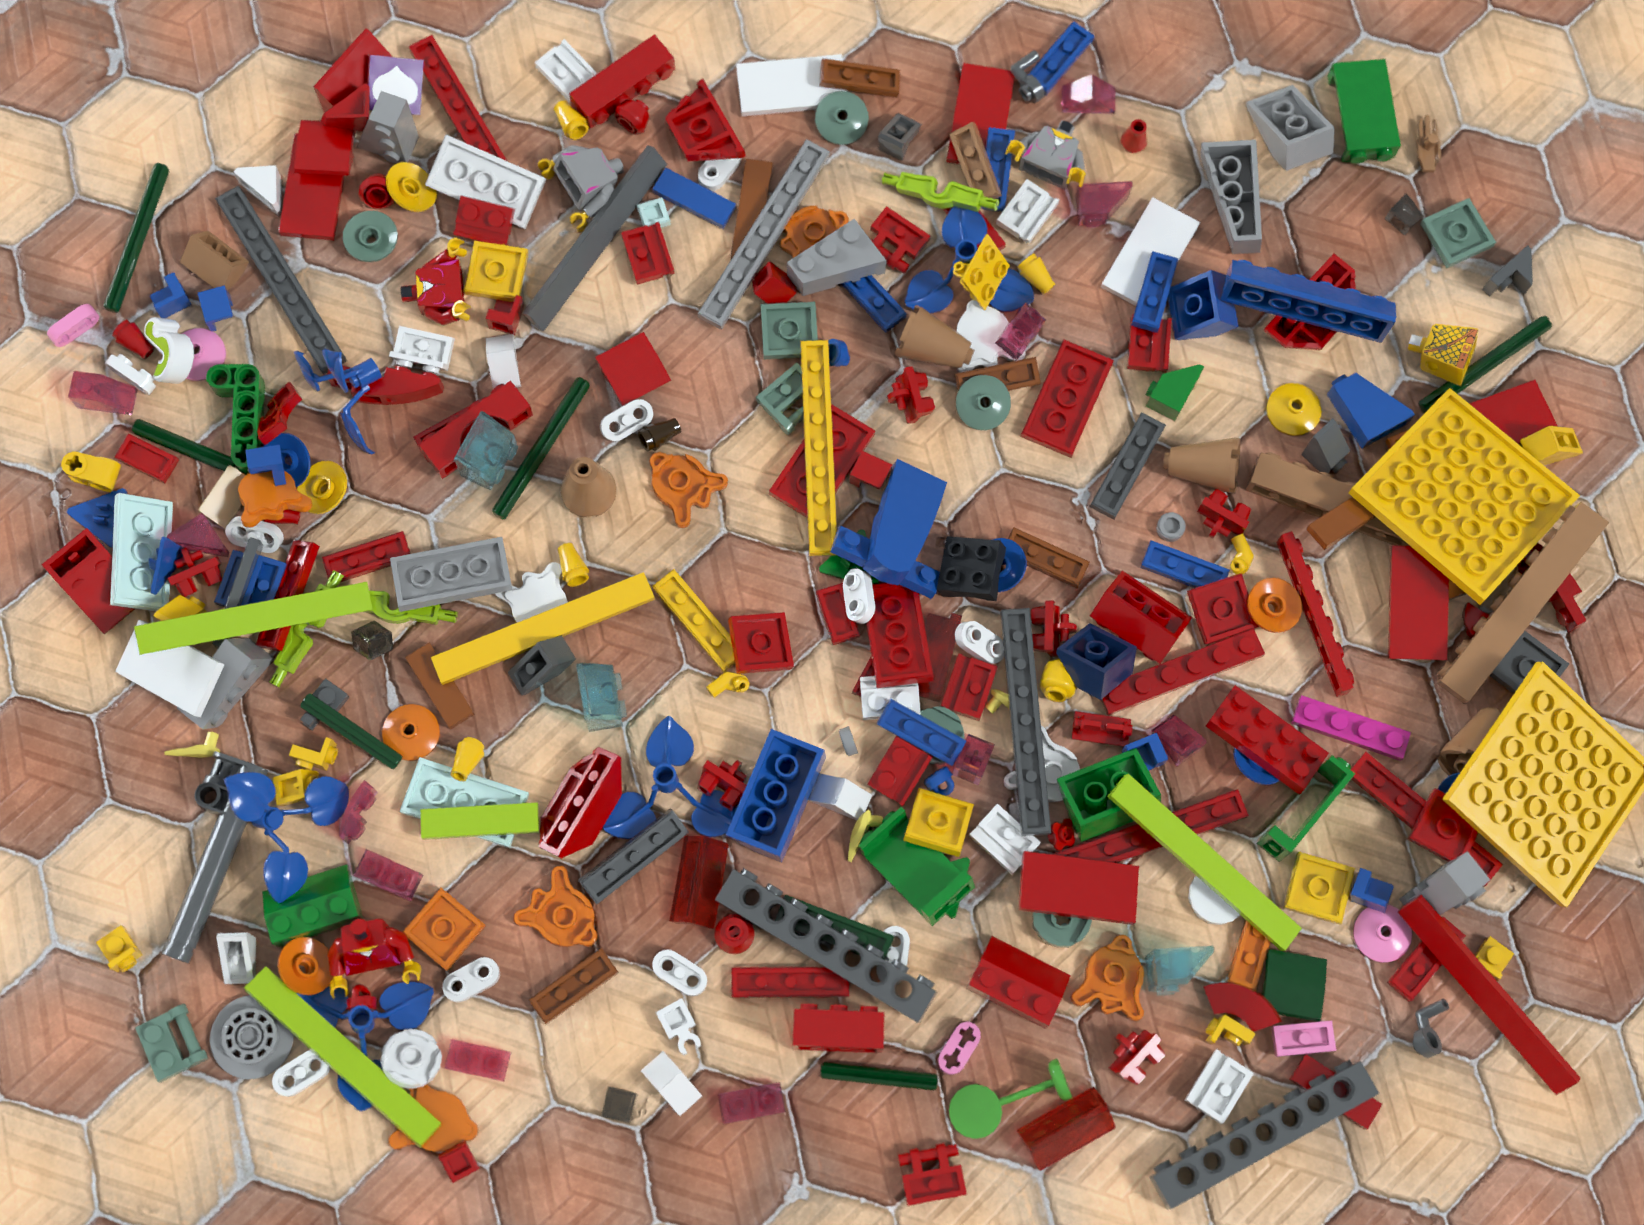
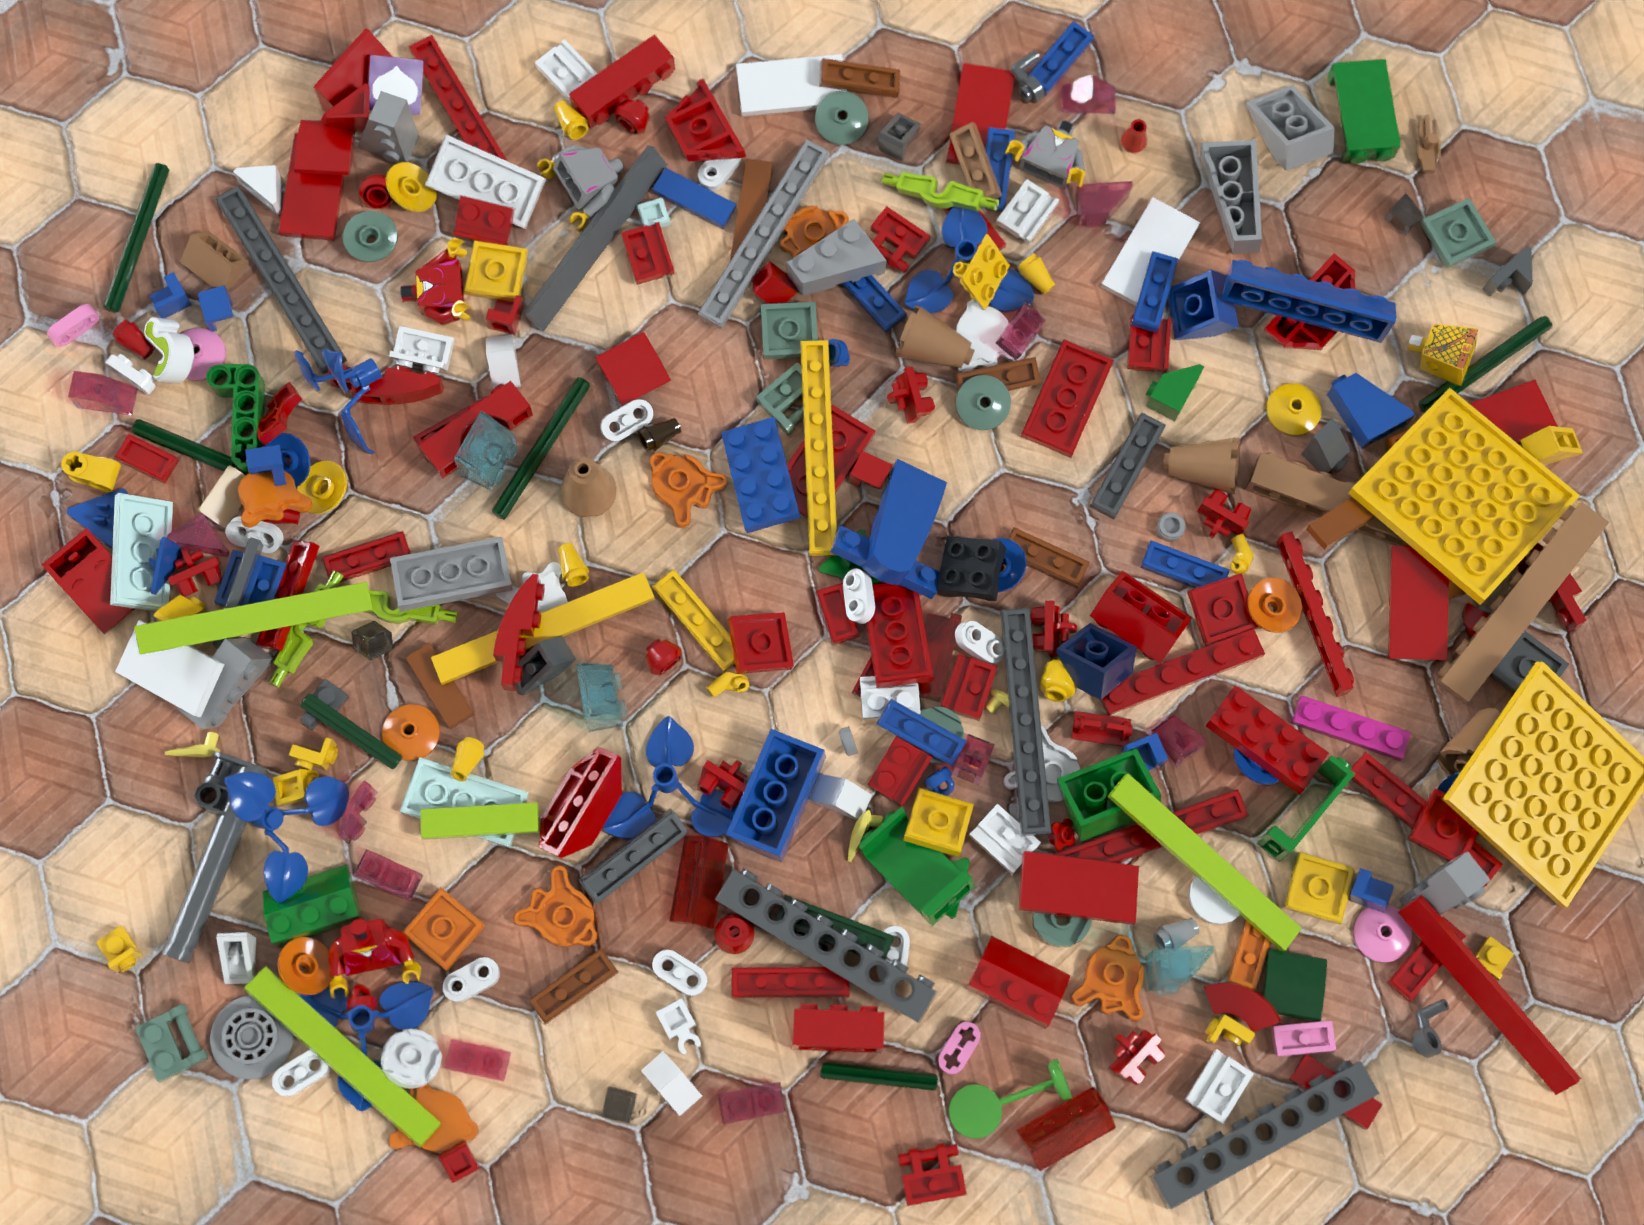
none -> red slope [493,574,545,691]
none -> red cone [645,639,682,676]
none -> blue plate [721,417,801,533]
none -> light grey cone [1154,918,1199,953]

